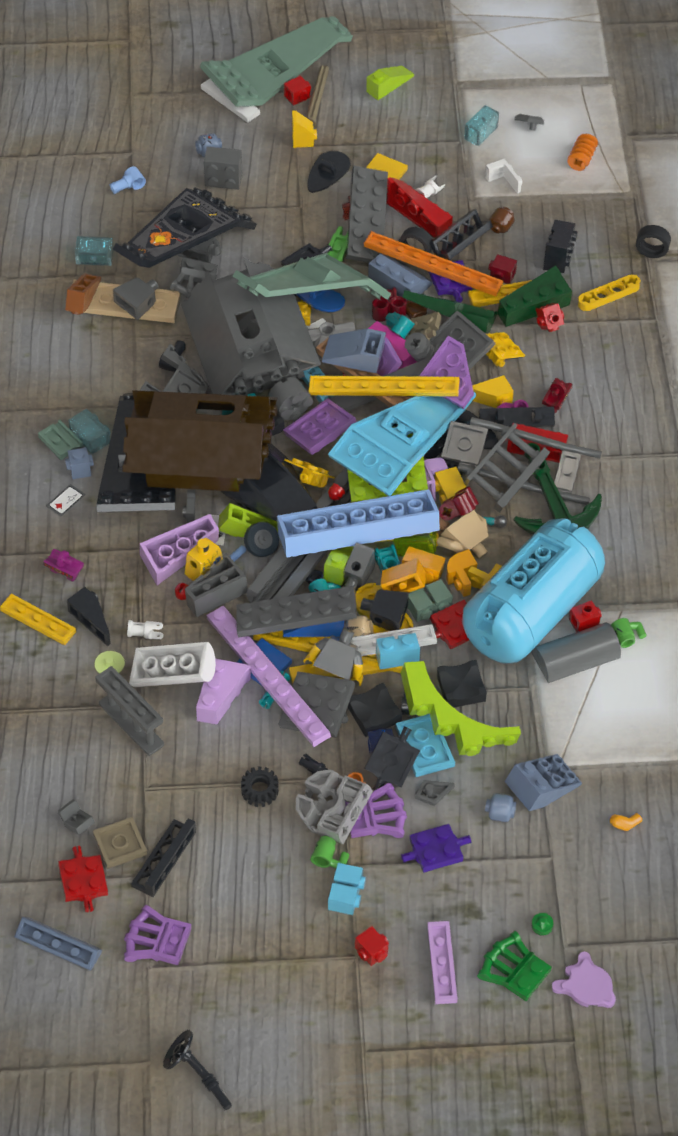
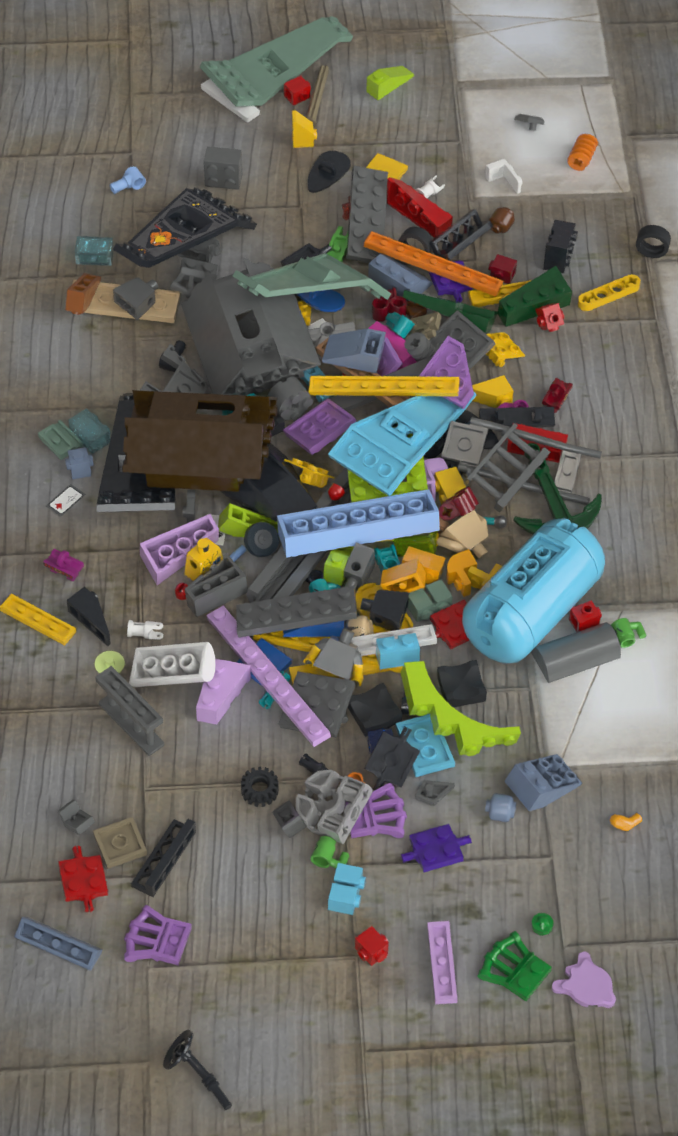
sand blue head [195,133,222,157] -> none
clear light blue brick [464,105,499,146] -> none
none -> dark grey slope [272,800,306,838]

